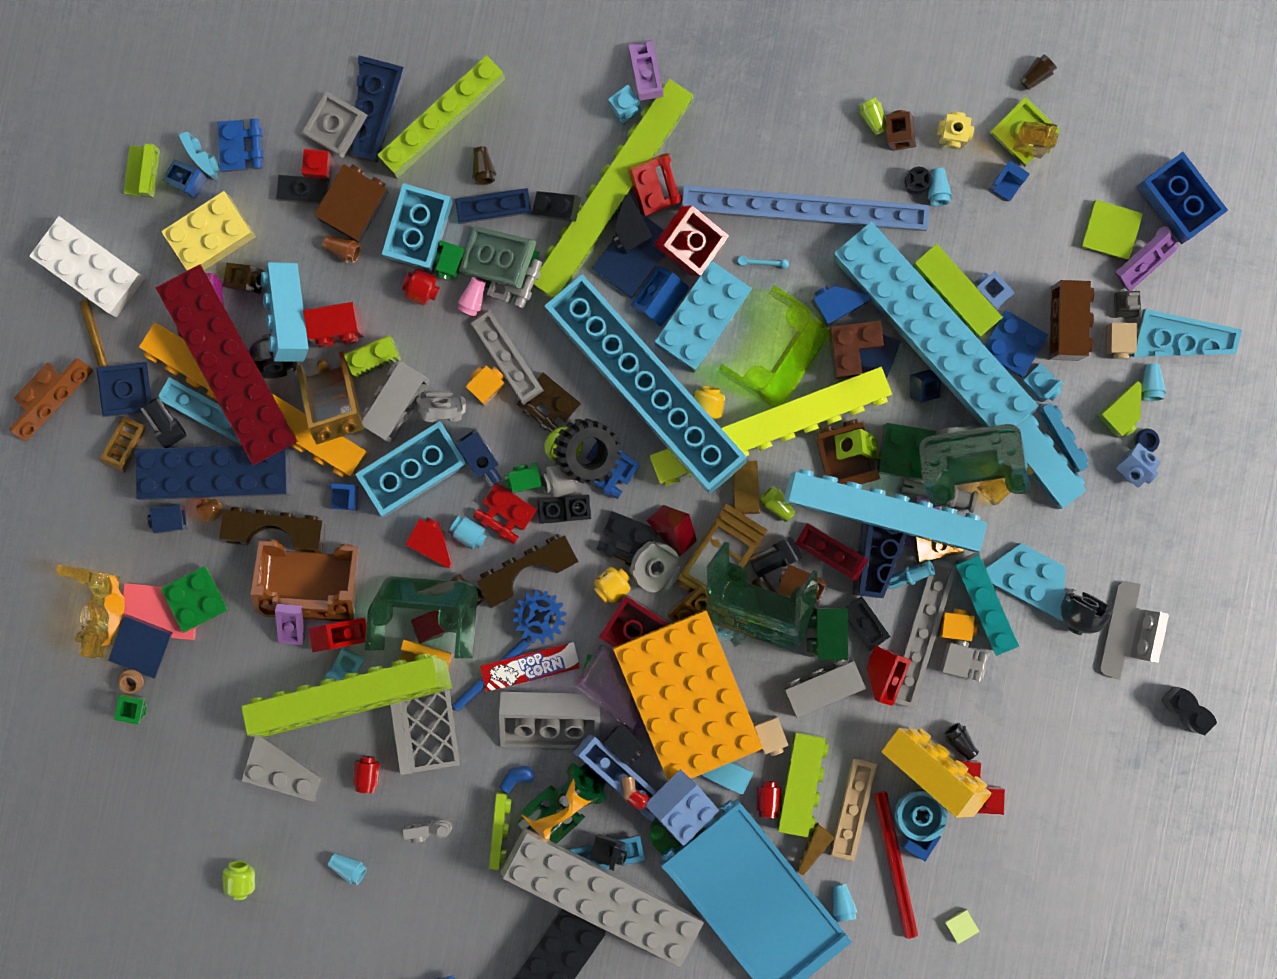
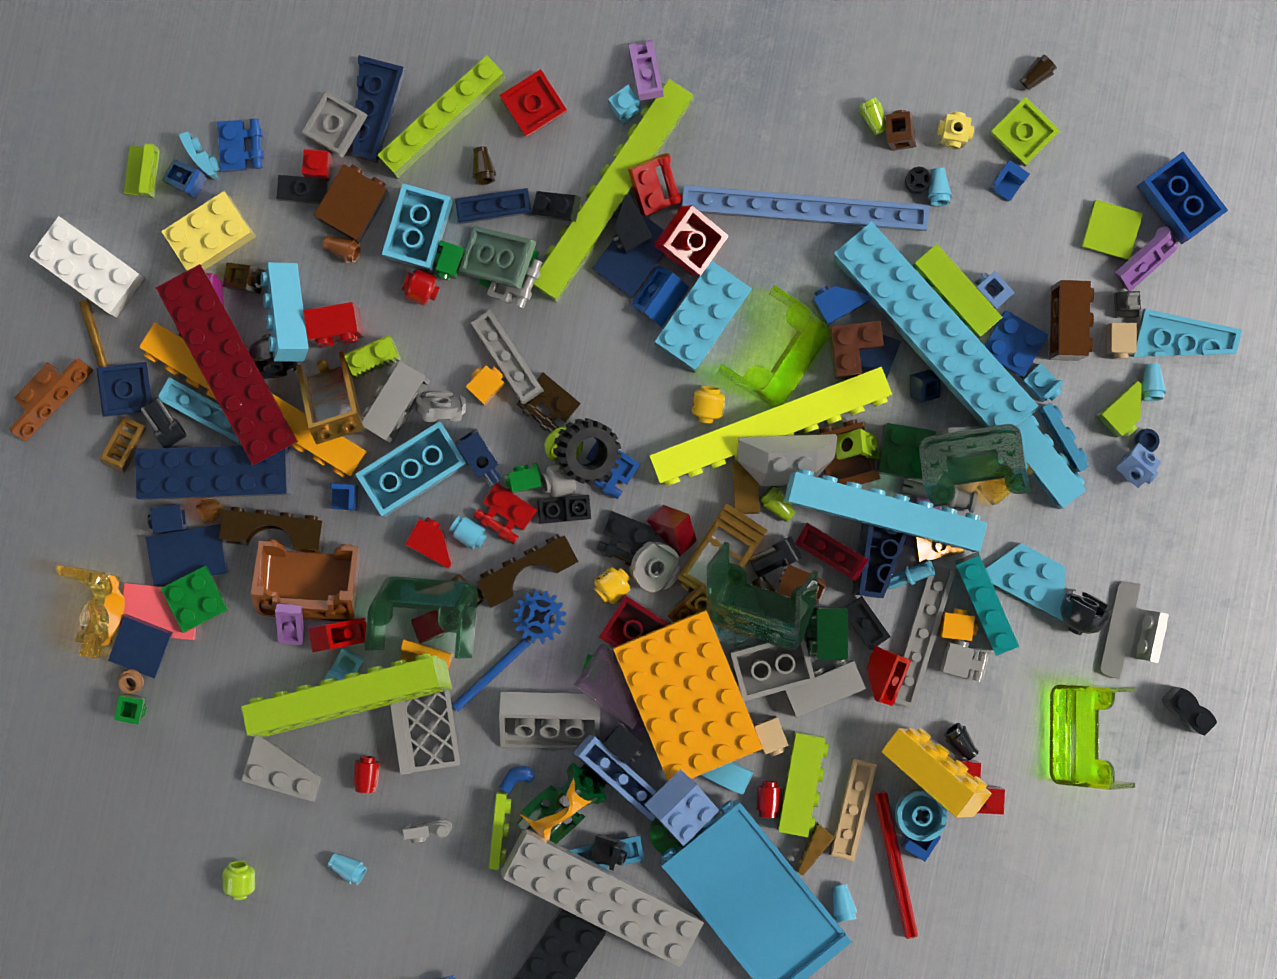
bright pink cone [458,277,486,316] -> none
sticker [480,642,580,692] -> none
medium azure brick [545,274,747,495] -> none
arm [622,776,650,810] -> none
medium azure hinge [738,256,789,269] -> none
yellowish green tile [944,909,980,944] -> none
clear yellow slope [1012,121,1059,159] -> none
none -> dark blue tile [146,524,229,586]
none -> red plate [499,69,567,138]
none -> light grey slope [729,631,816,701]
none -> light grey wedge [737,434,837,486]
none -> clear neon green windscreen [1050,684,1136,790]

